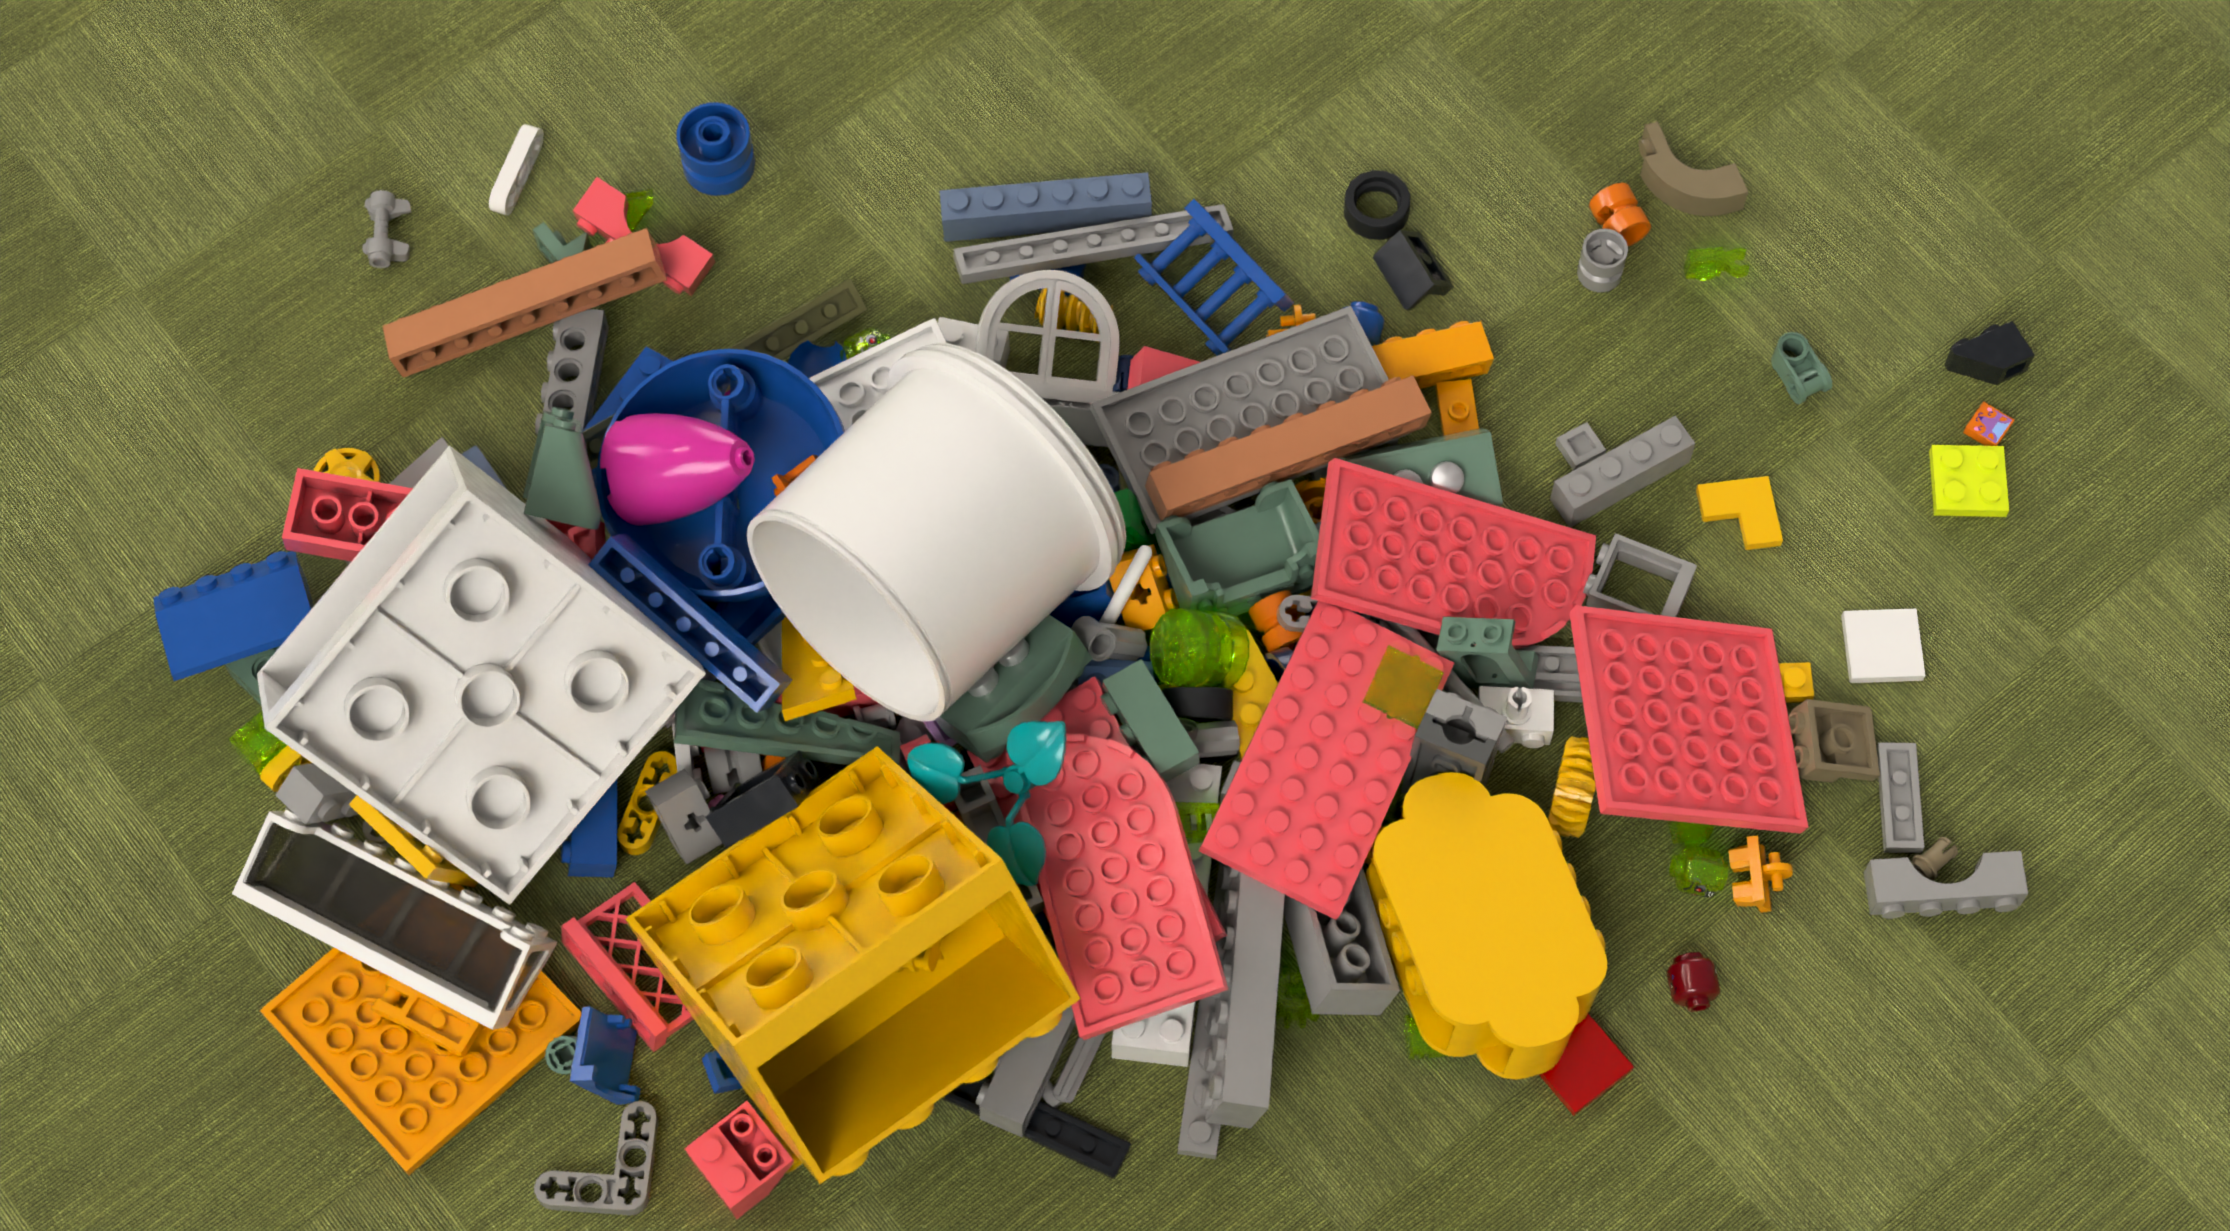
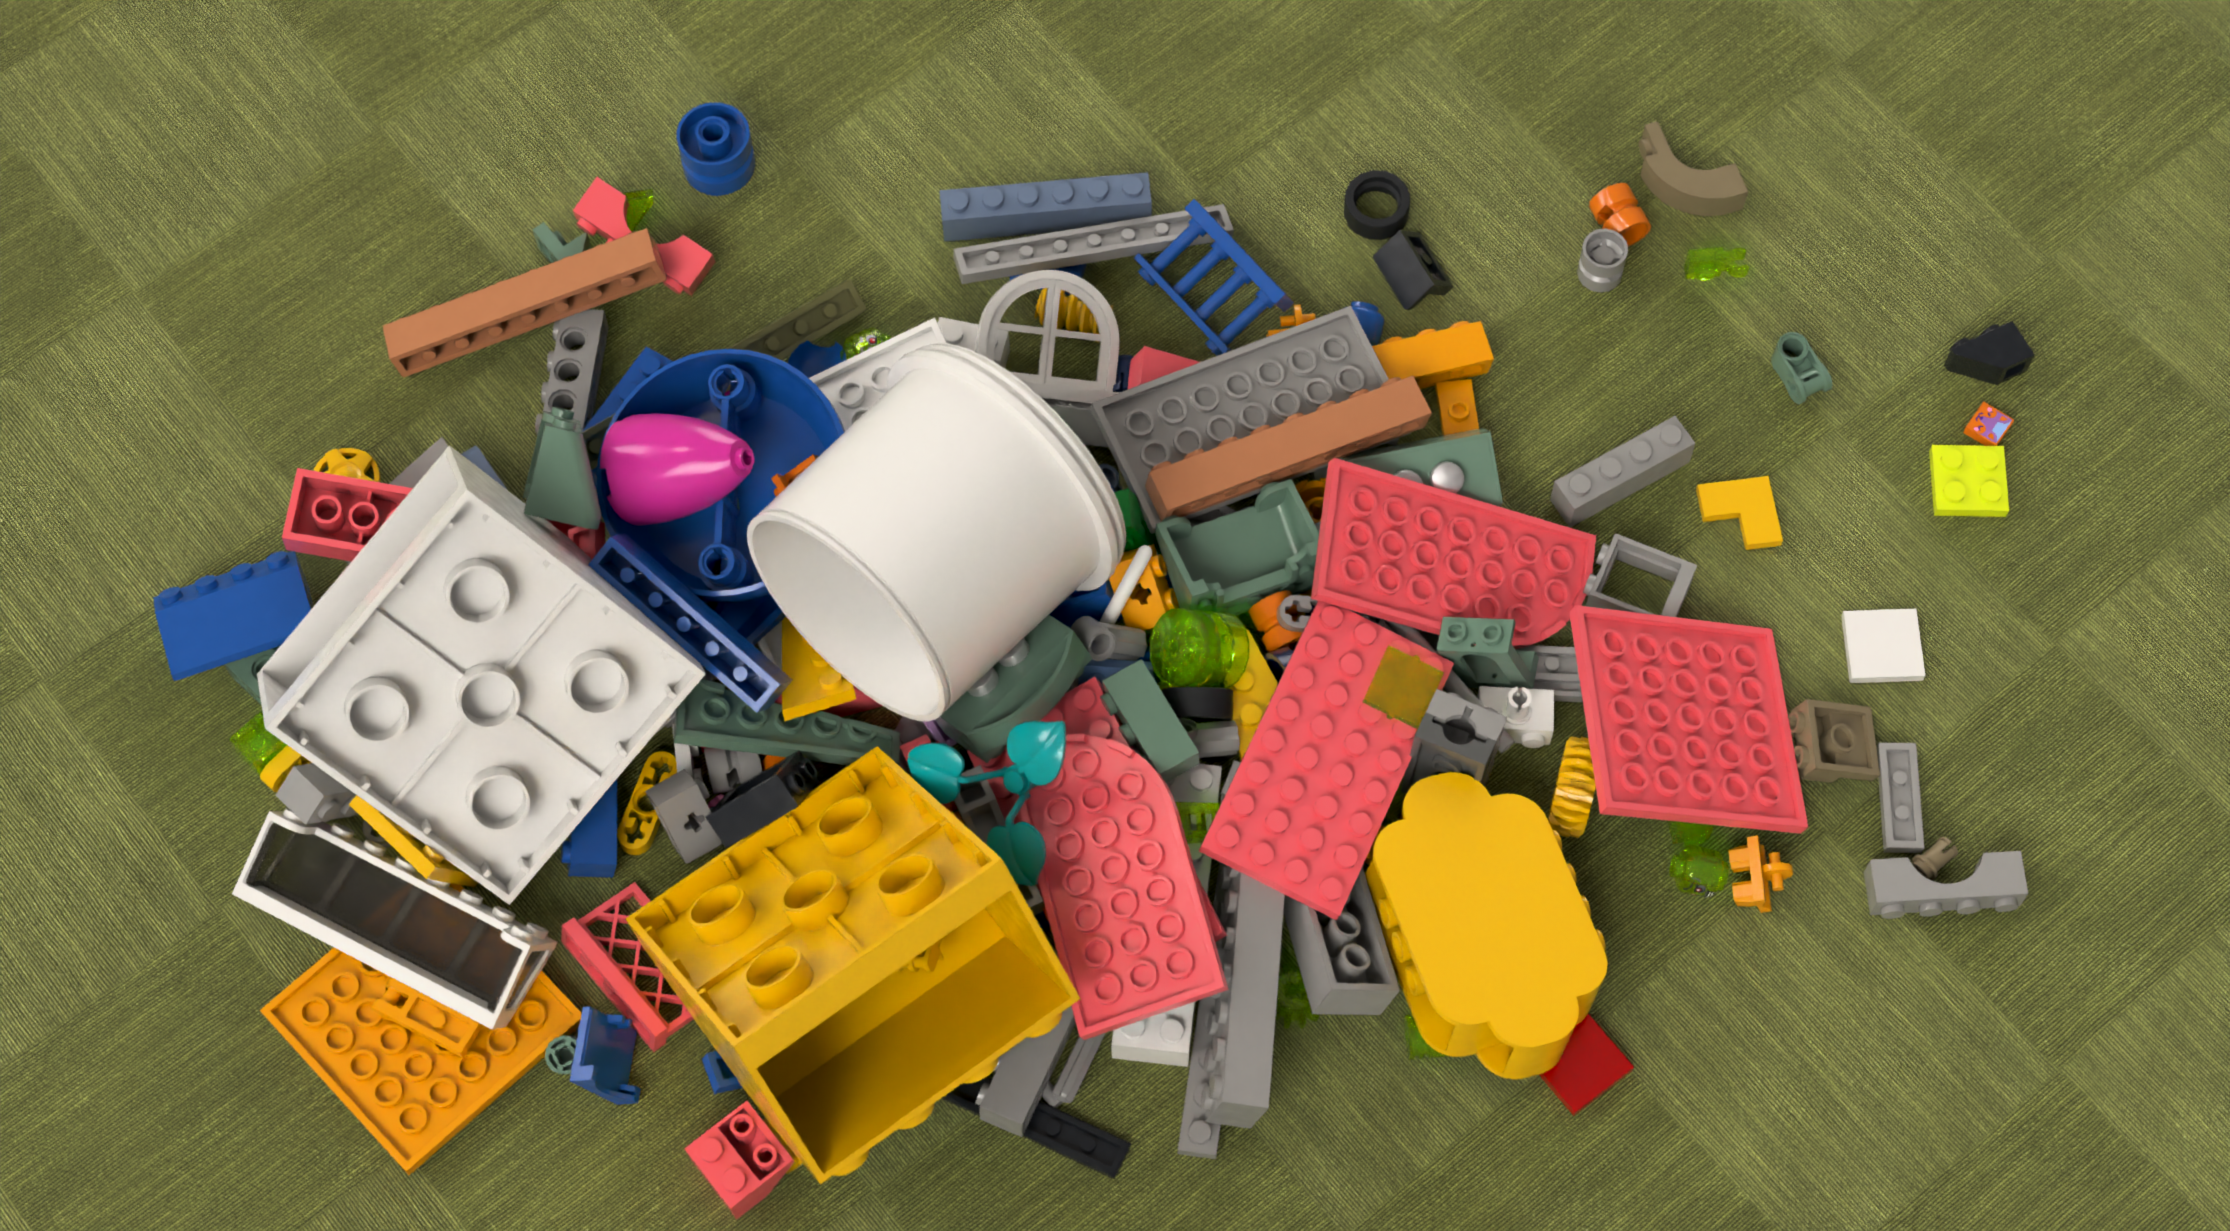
light grey piece [362,190,411,268] -> none
white beam [489,124,544,215] -> none
light grey beam [534,1101,659,1215] -> none
light grey bush [853,703,897,730] -> none
light grey plate [1555,422,1606,471] -> none
dark red head [1666,952,1720,1012] -> none
yellow plate [1779,662,1814,703] -> none

